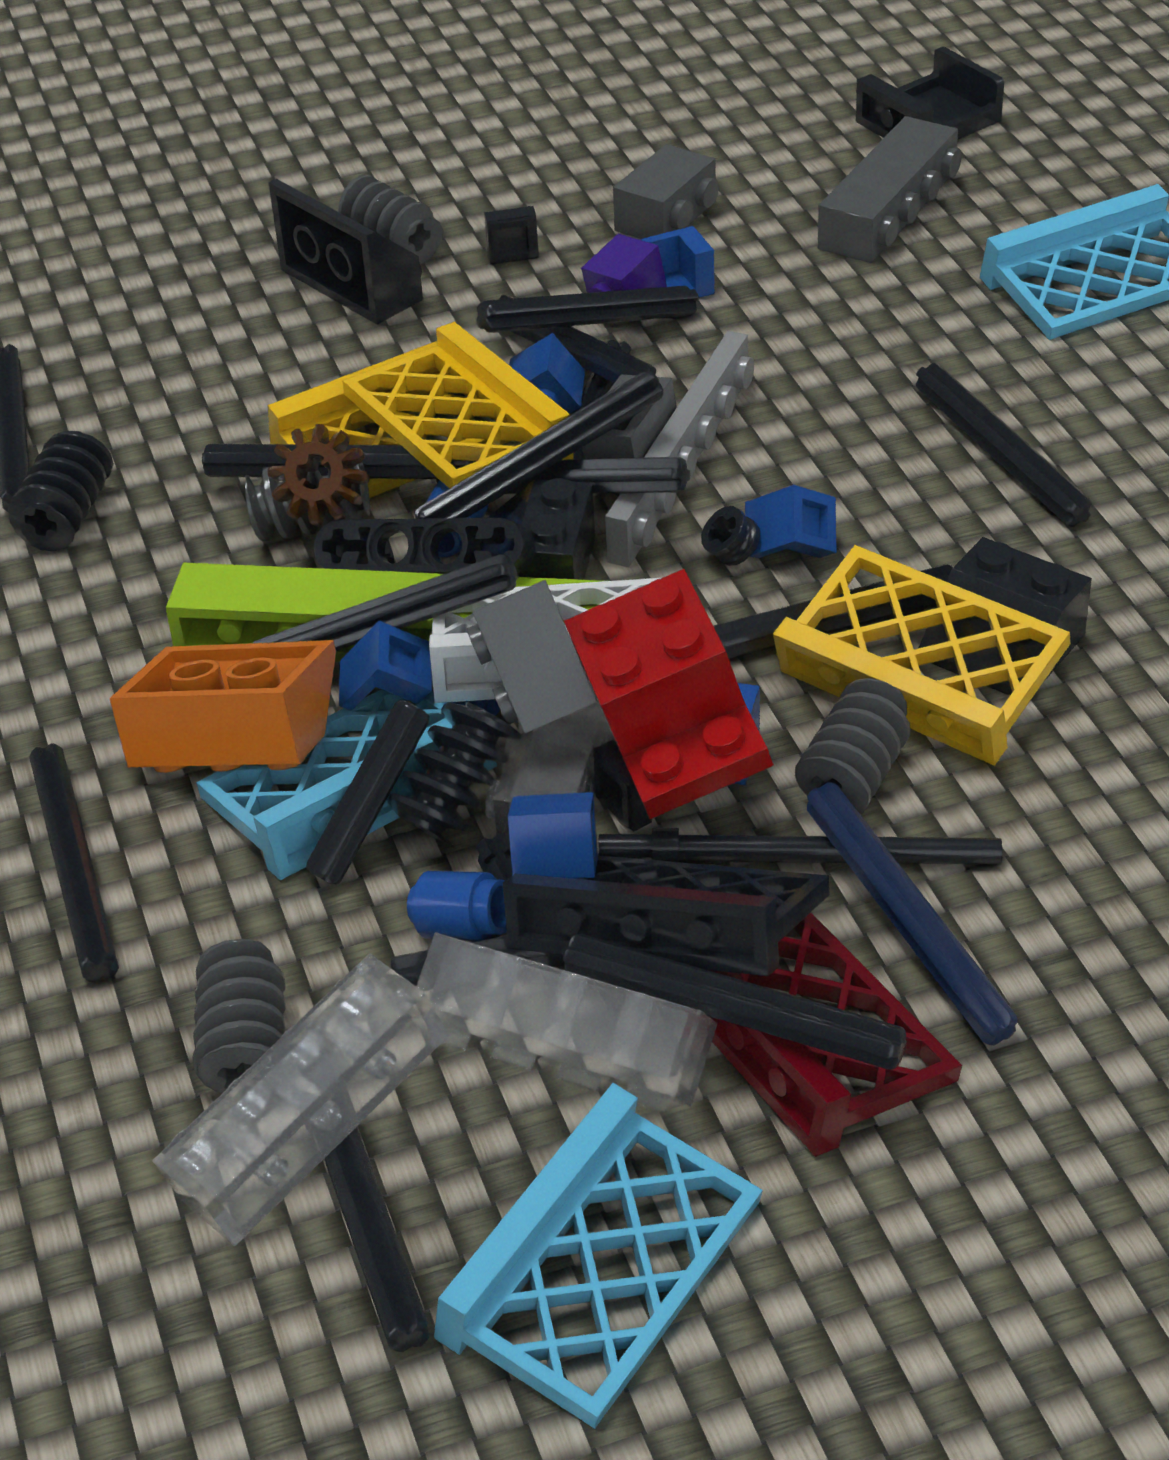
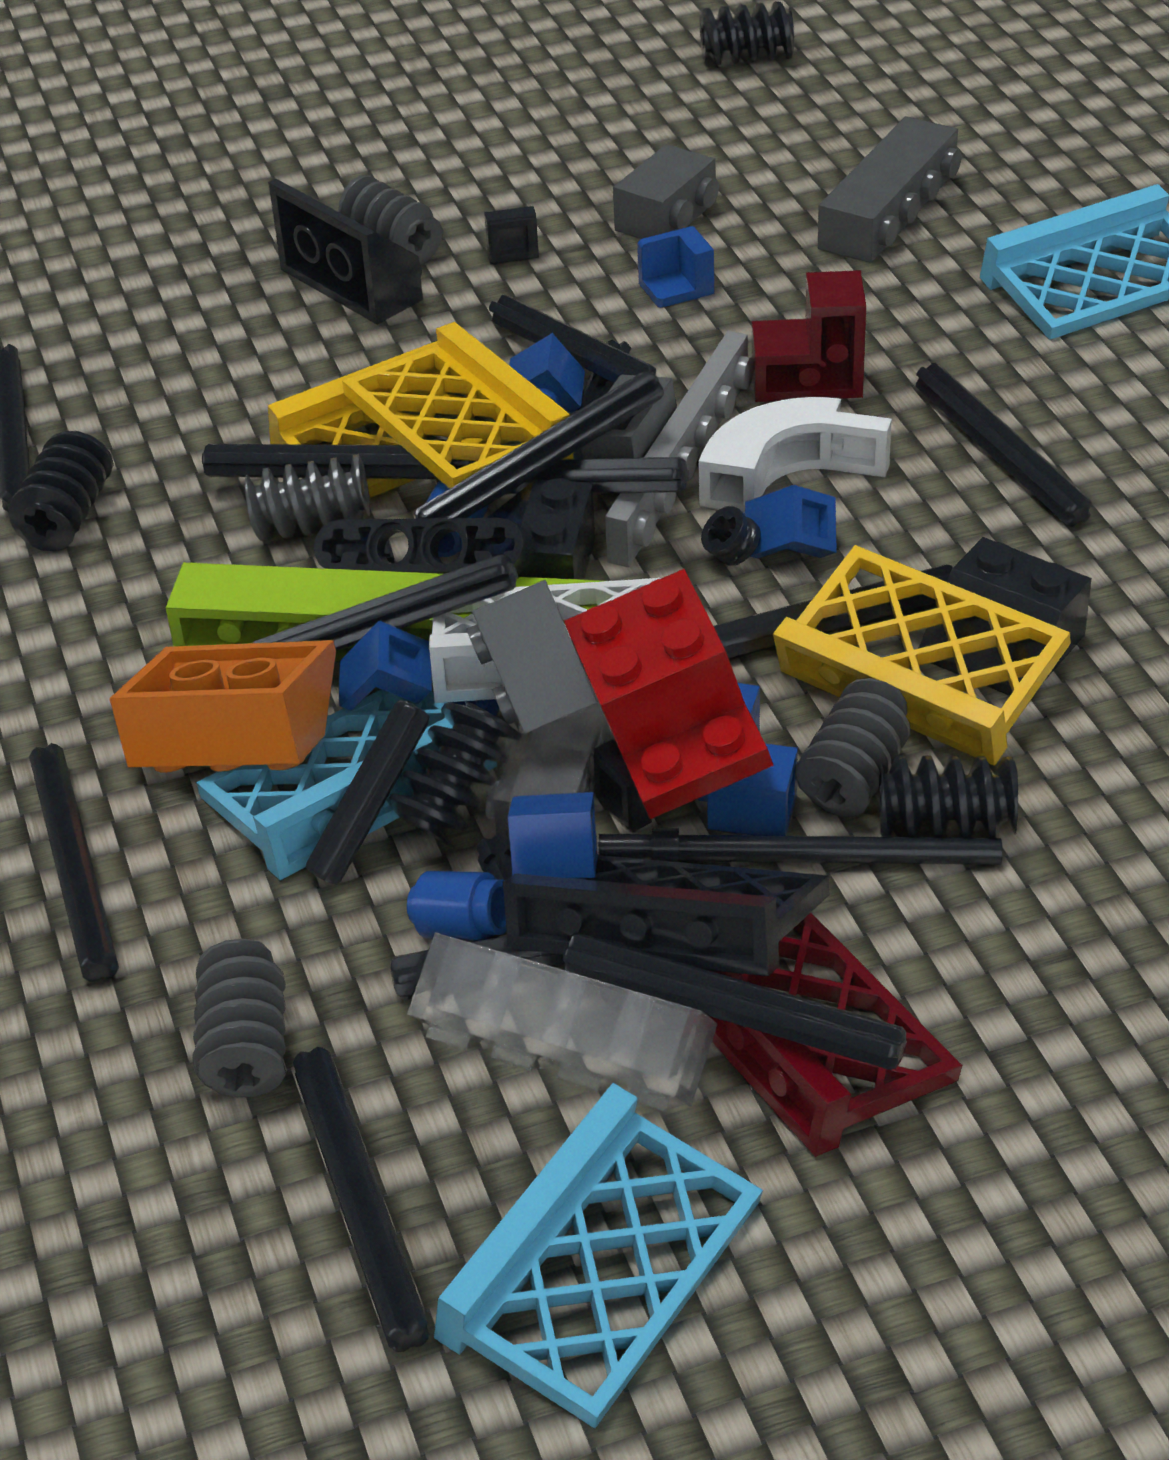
clear brick [152,953,449,1247] -> none
reddish brown gear [267,424,370,526] -> none
black axle [476,286,699,333] -> none
dark purple brick [581,234,667,322] -> none
dark blue axle [807,782,1018,1046] -> none
black panel [856,46,1004,140] -> none
none -> blue brick [698,743,798,836]
none -> white arch [699,397,892,514]
none -> black piece [700,1,794,65]
none -> dark red brick [752,270,867,402]
none -> black piece [879,755,1018,838]

